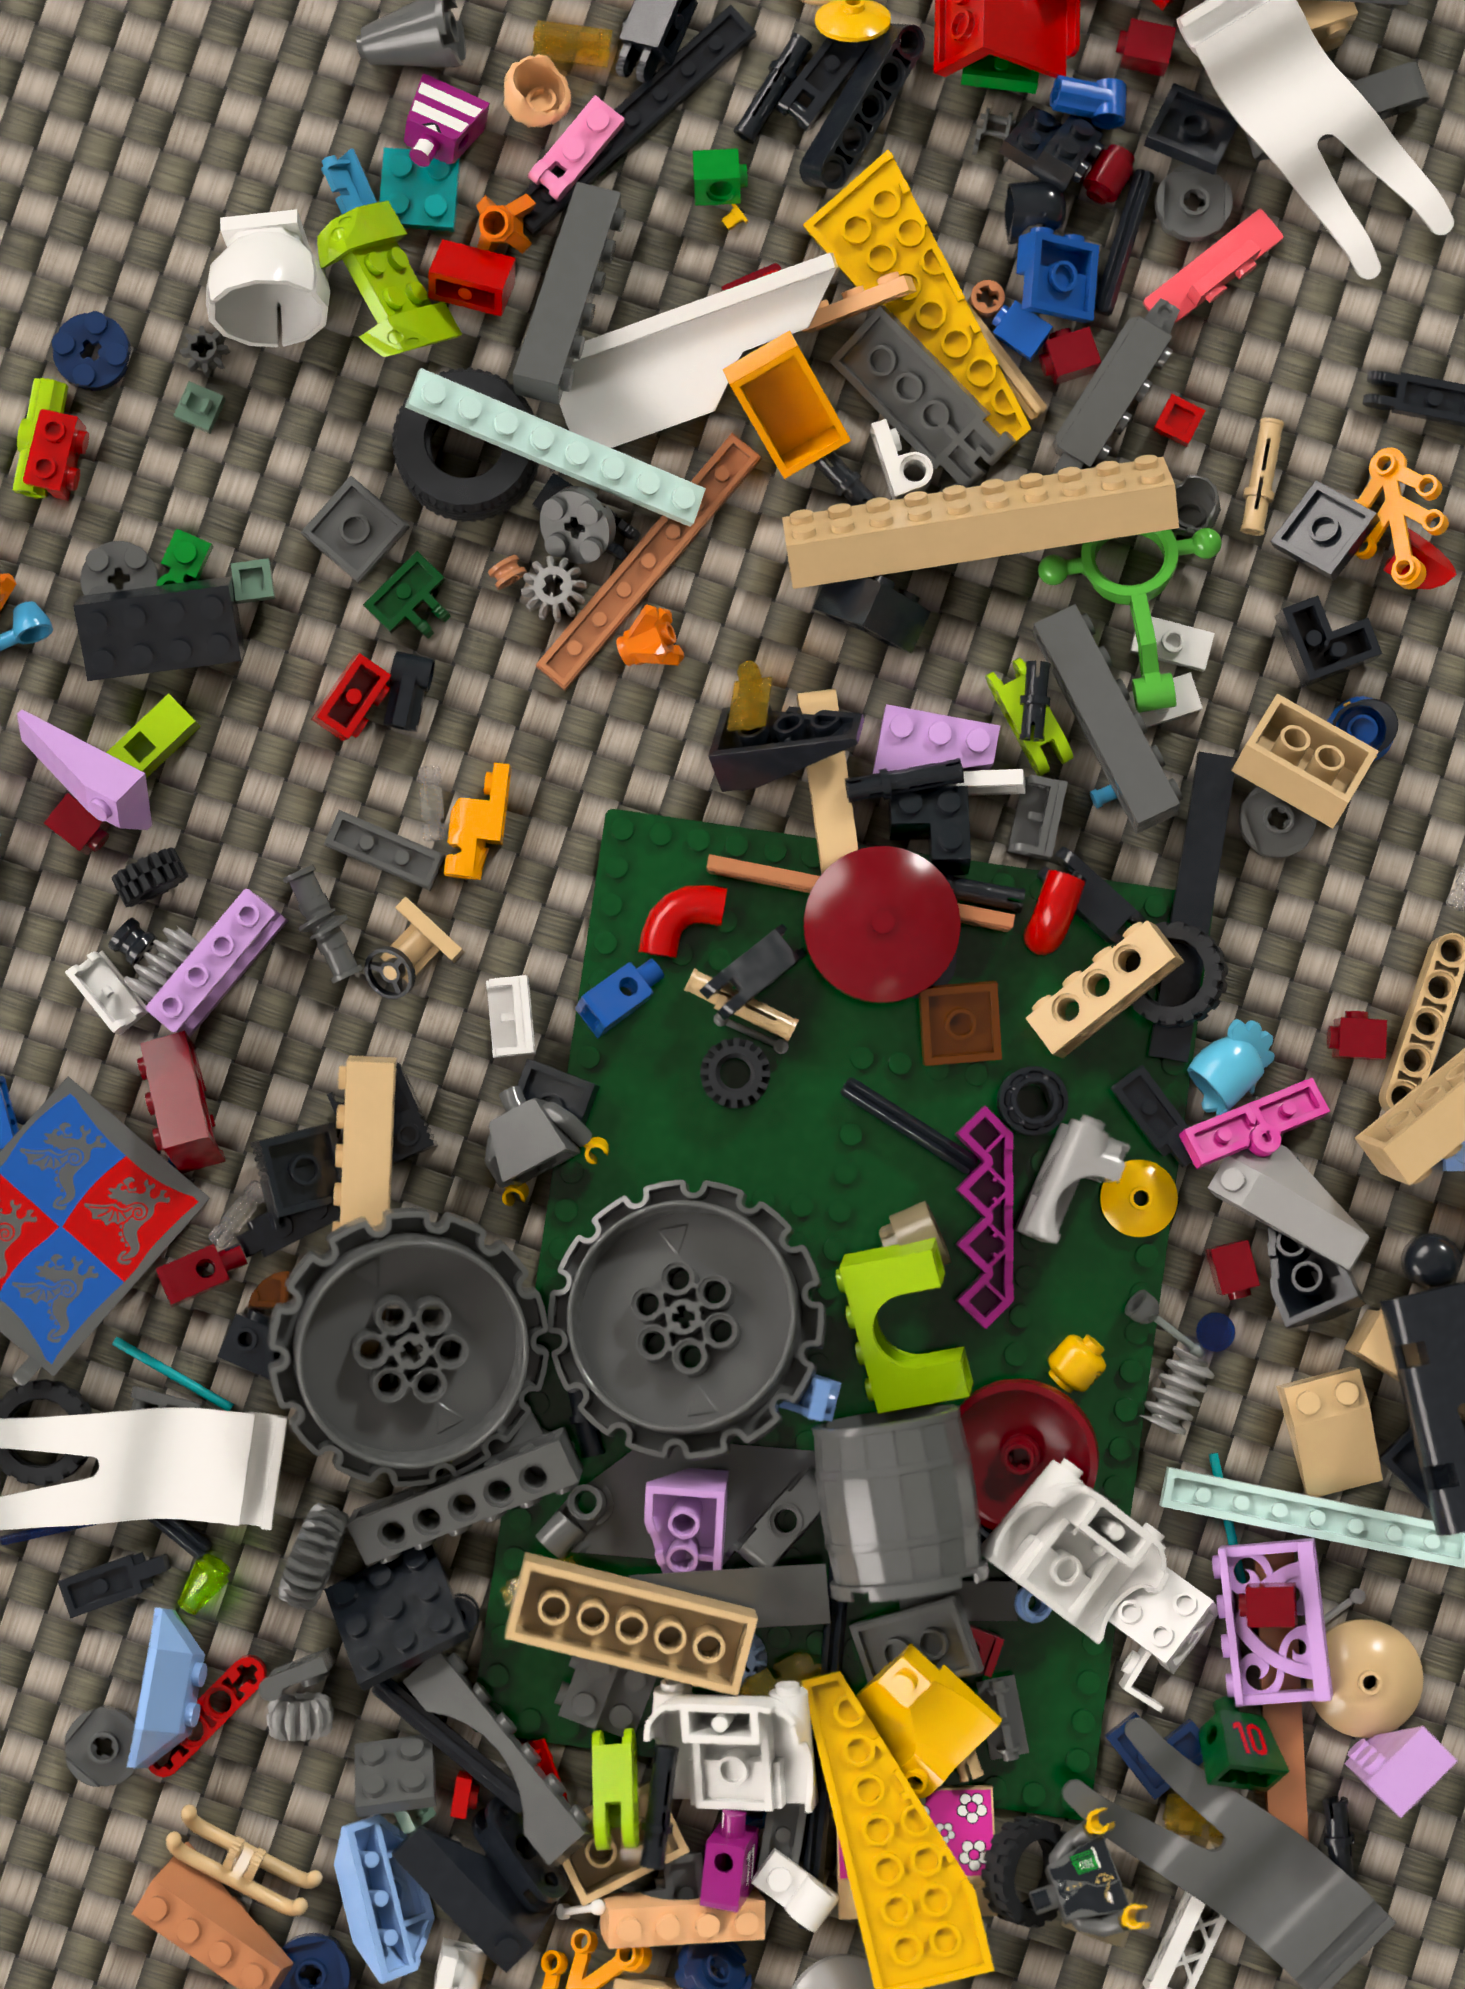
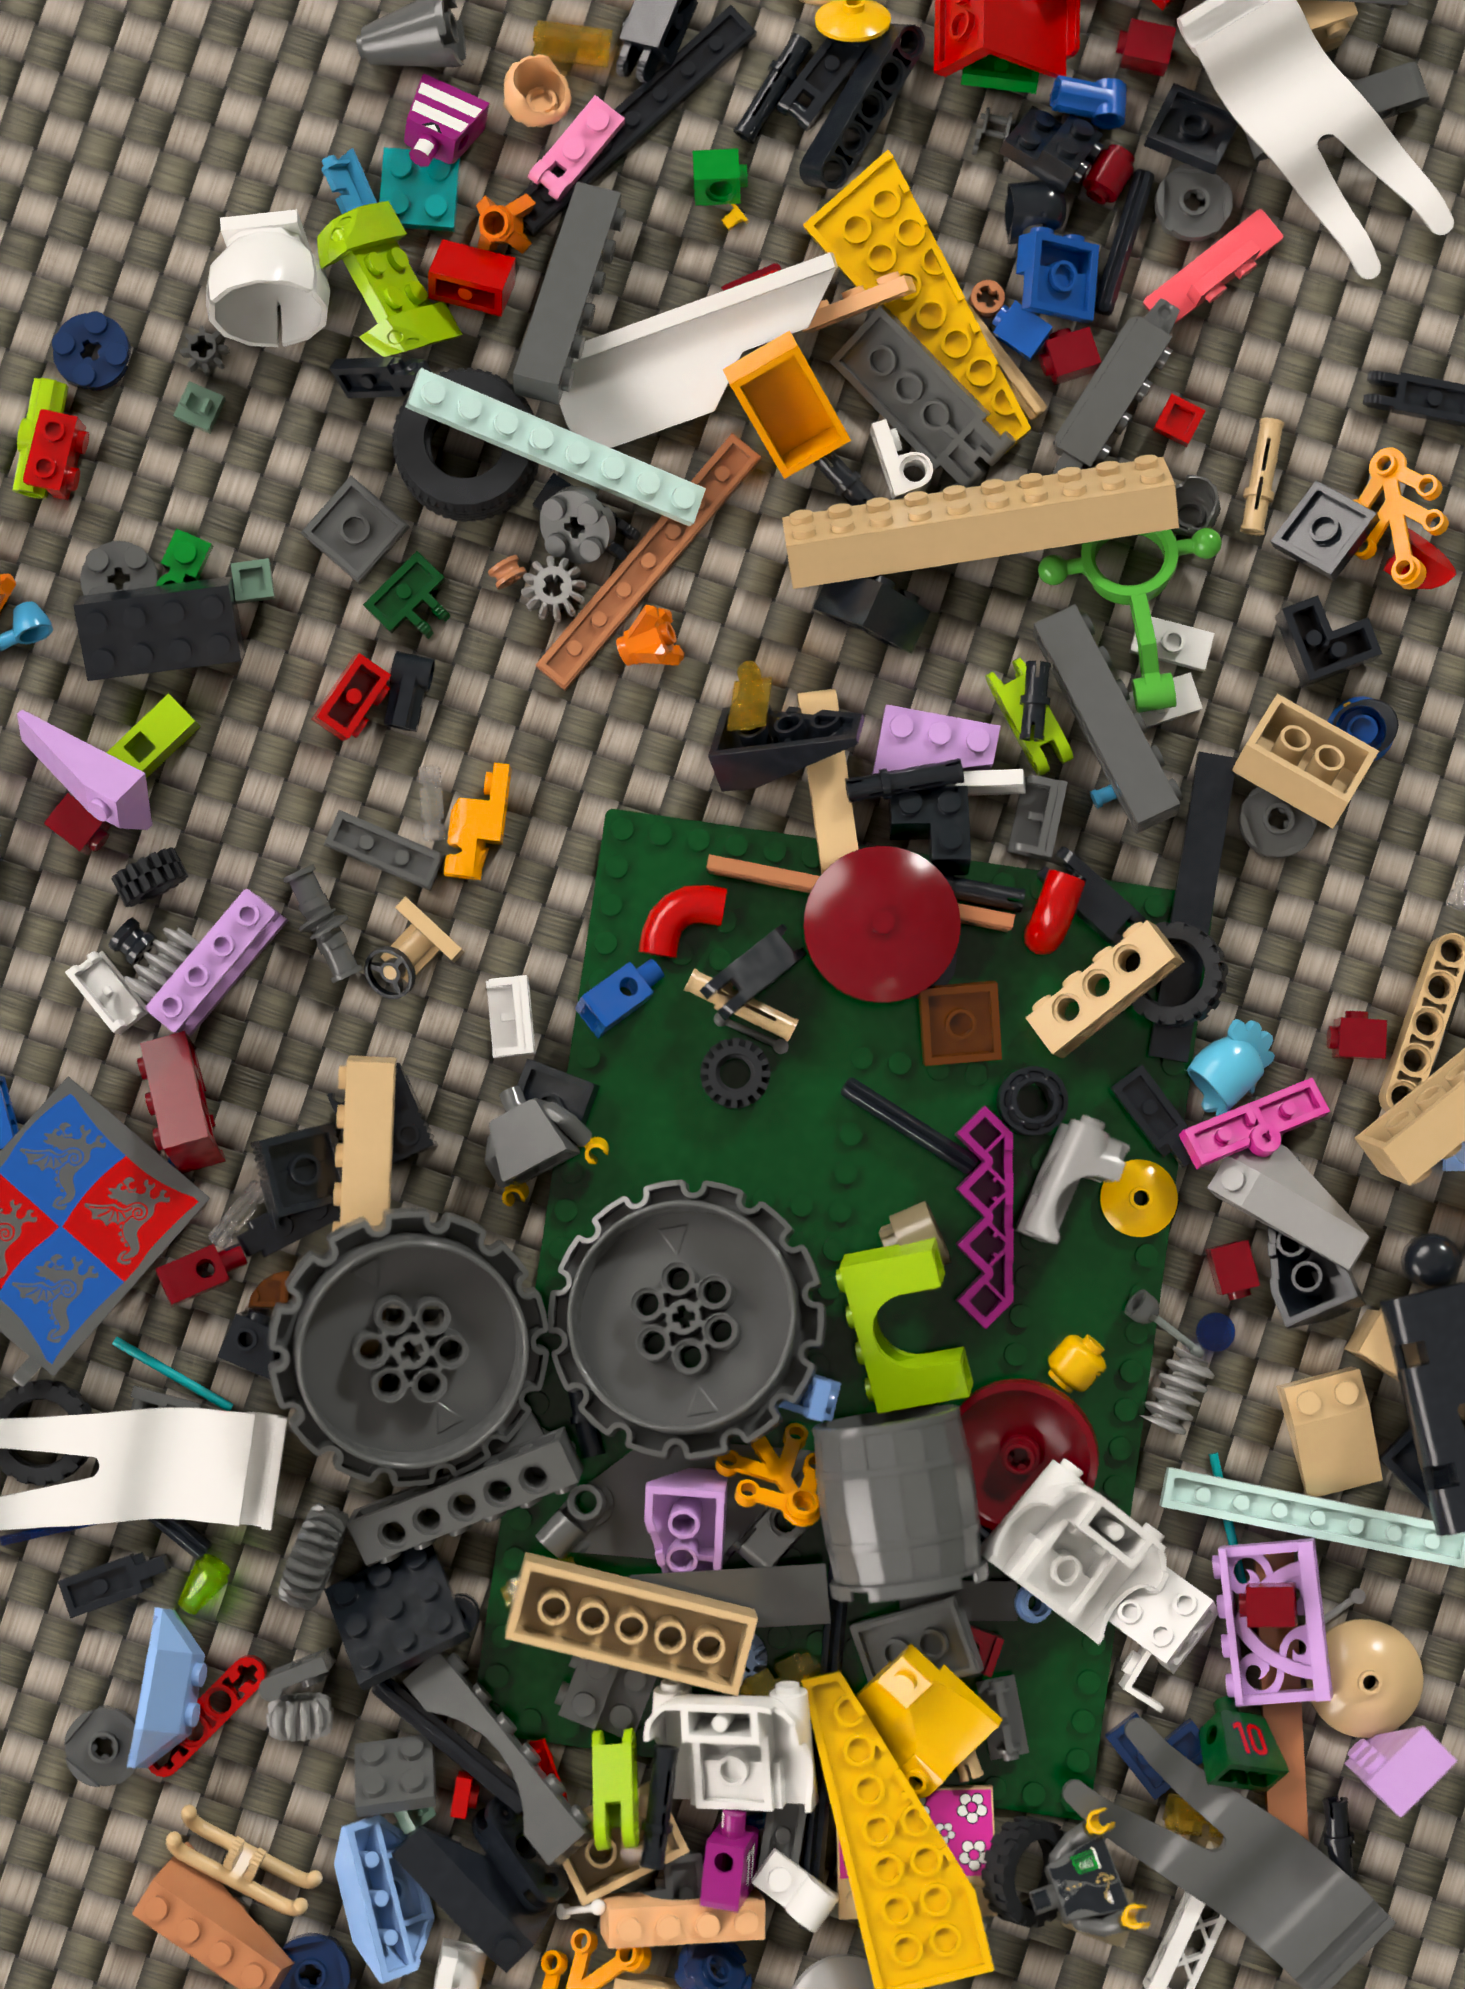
none -> black hinge [330,357,432,398]
none -> light orange plant [715,1423,821,1527]

